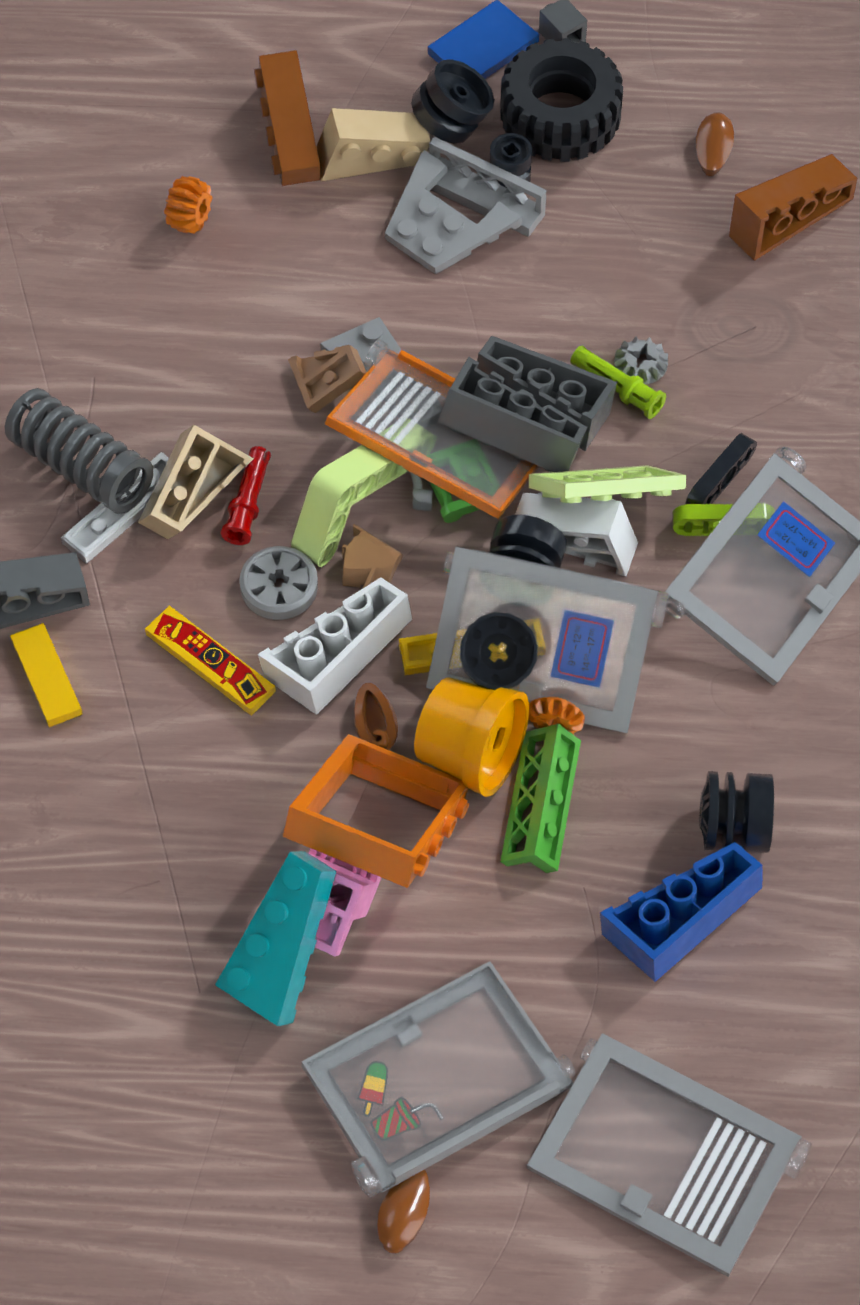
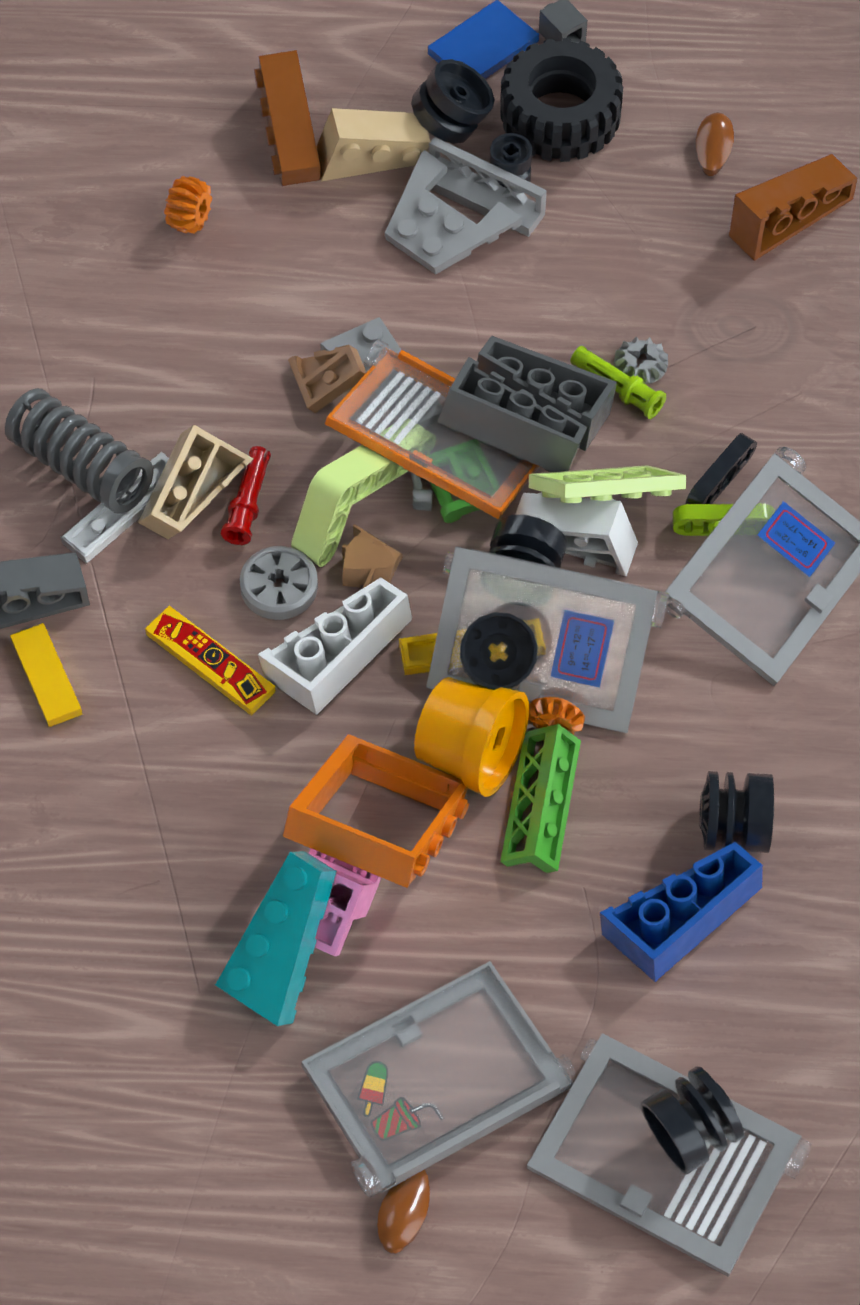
dark orange arm [354,683,398,750] -> none
none -> black wheel [640,1066,744,1175]

